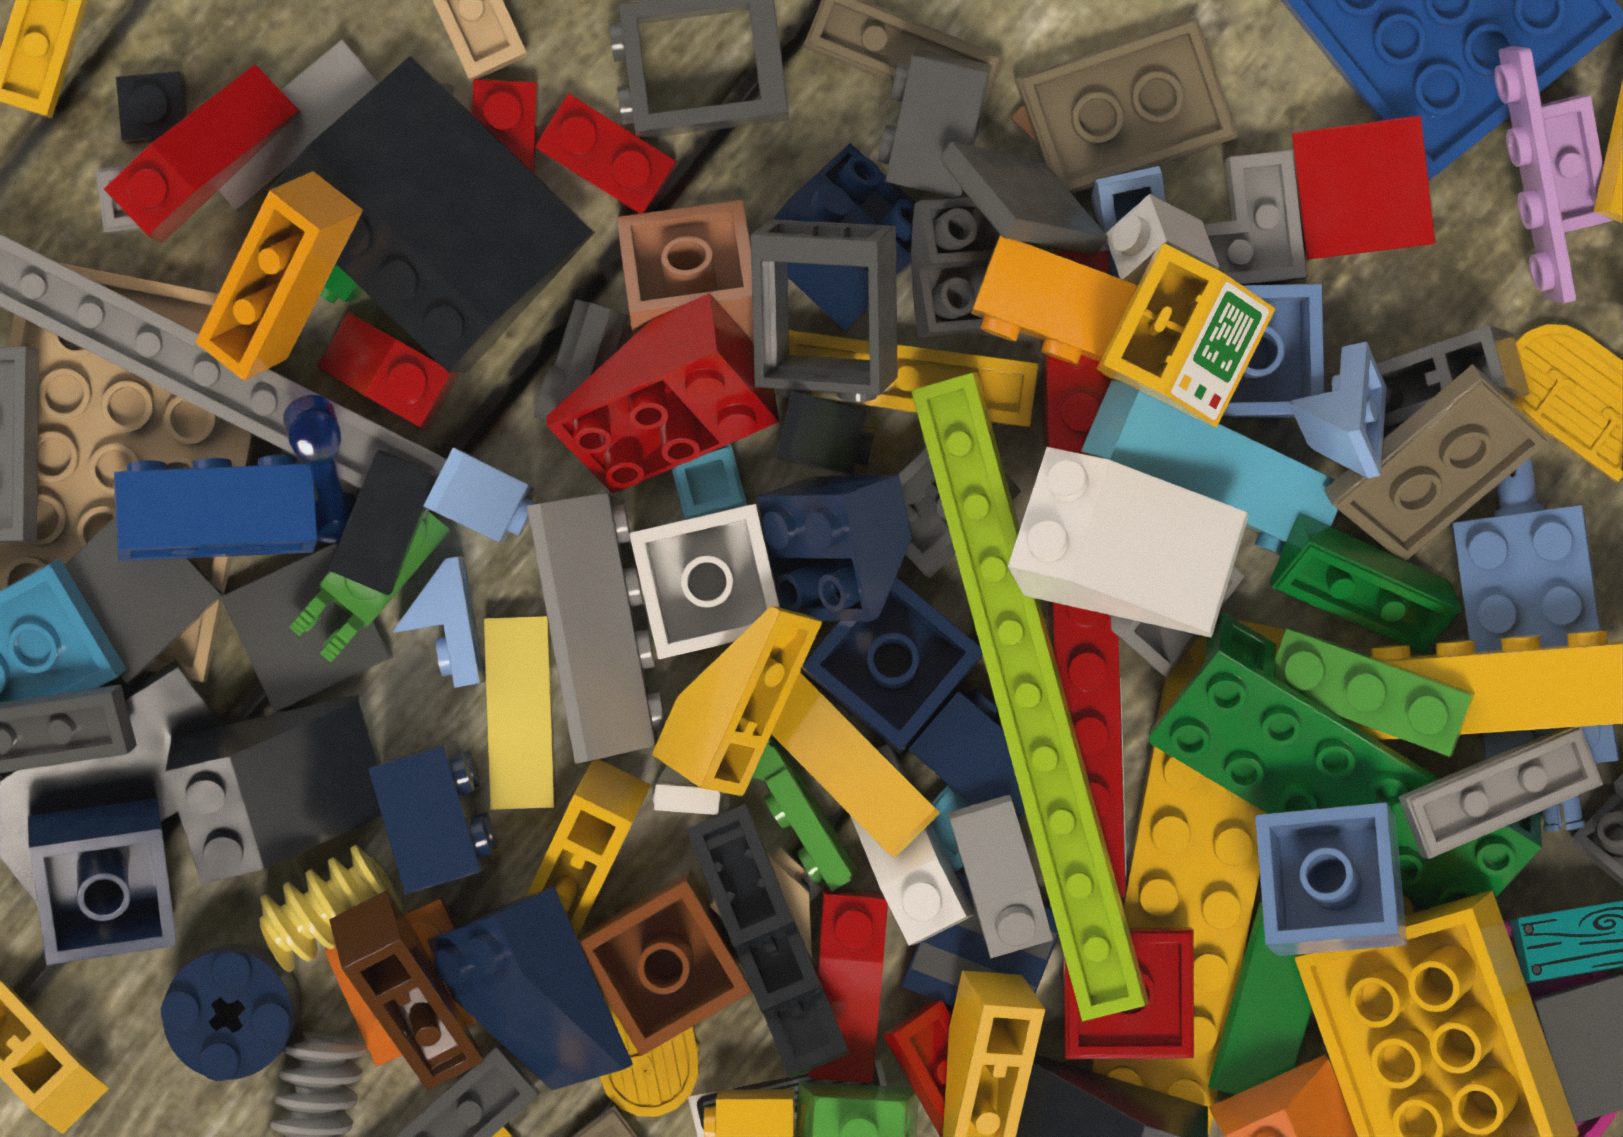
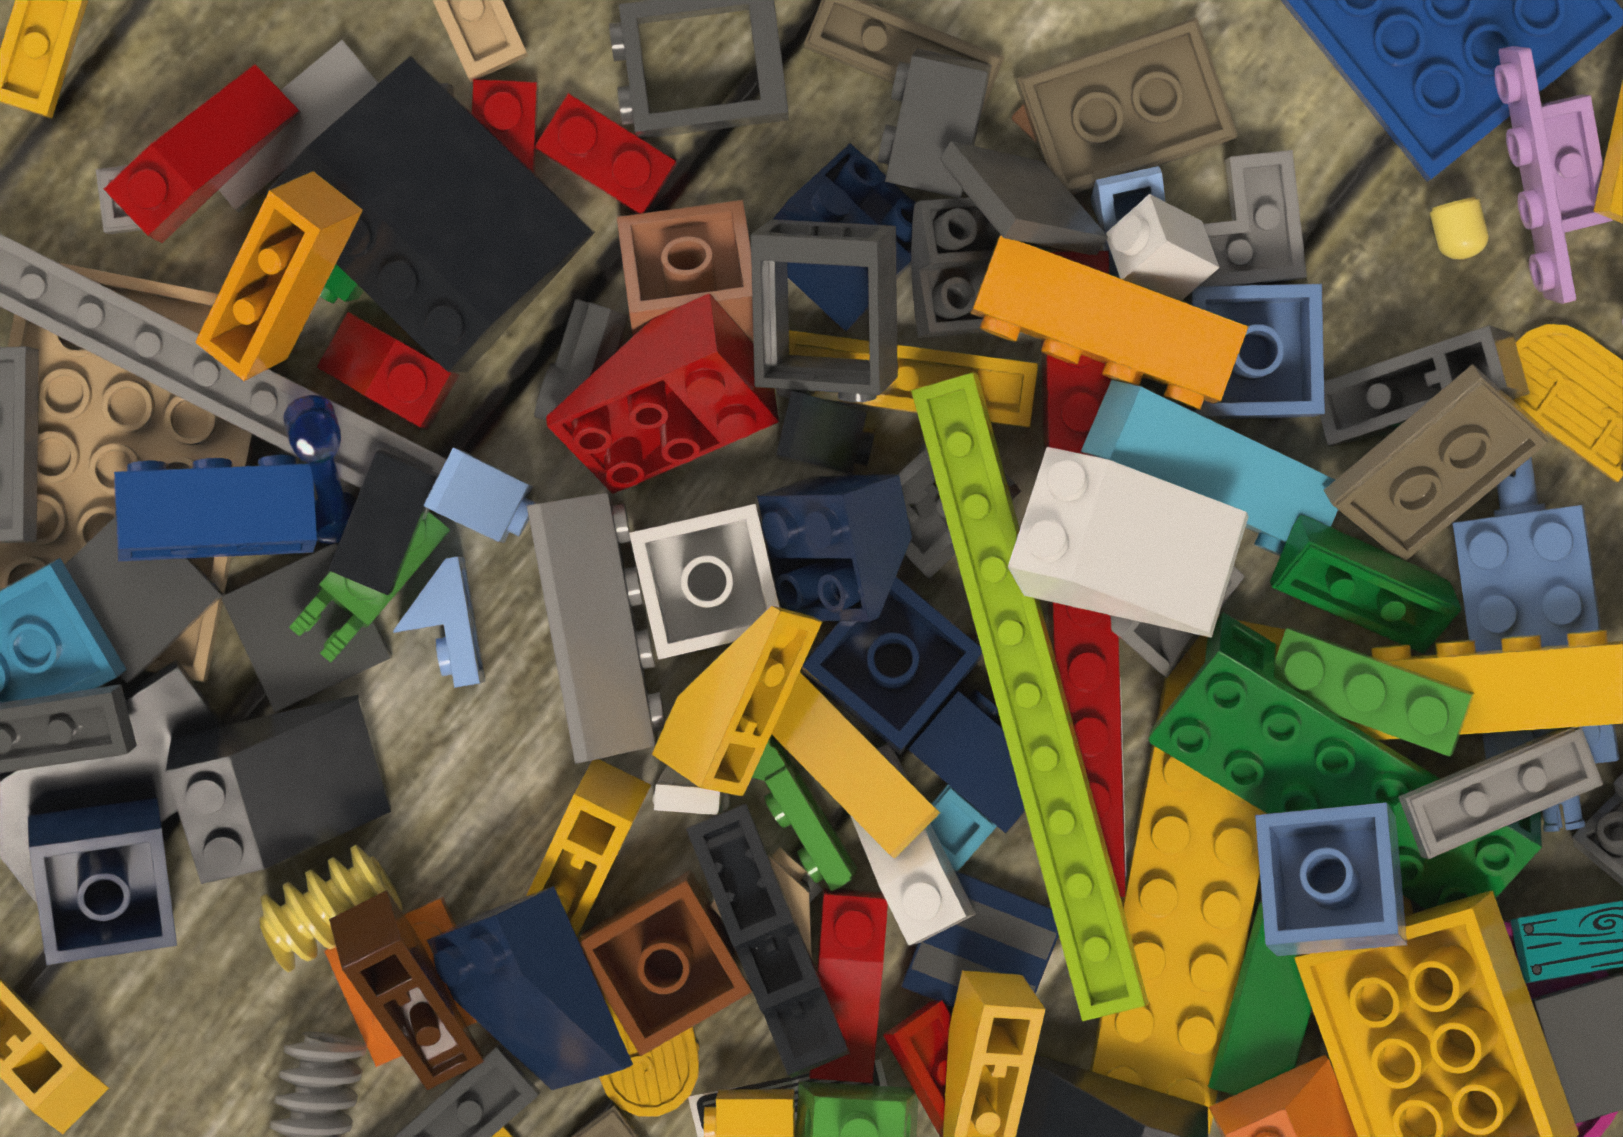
black plate [116,71,187,143] -> none
dark blue brick [160,944,301,1081] -> none
dark blue brick [368,740,498,894] -> none
light yellow tile [484,616,556,810] -> none
medium azure tile [672,444,747,520] -> none
light grey slope [948,794,1053,958] -> none
red tile [1063,927,1194,1059] -> none
yellow slope [1097,243,1276,428] -> none
light blue slope [1290,342,1387,478] -> none
red tile [1292,115,1436,260] -> none
none -> light yellow piece [1429,197,1489,260]

